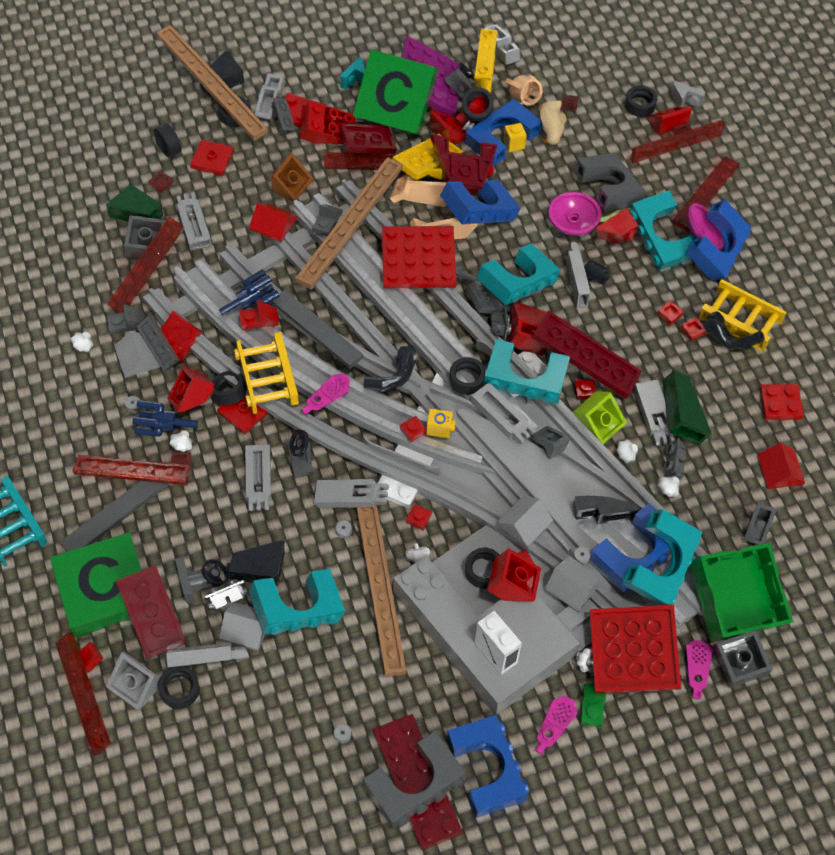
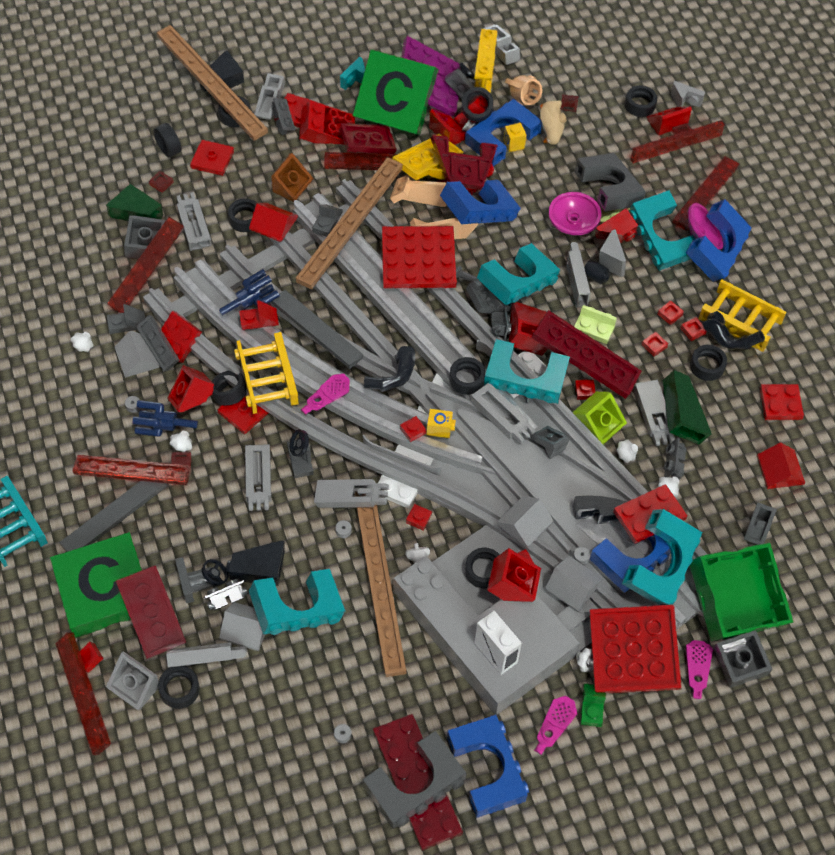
none -> black tyre [228,198,257,232]
none -> yellowish green bracket [574,305,617,344]
none -> light grey slope [599,229,626,277]
none -> red plate [613,484,688,544]
none -> red plate [642,332,669,357]
none -> black tyre [690,345,727,381]

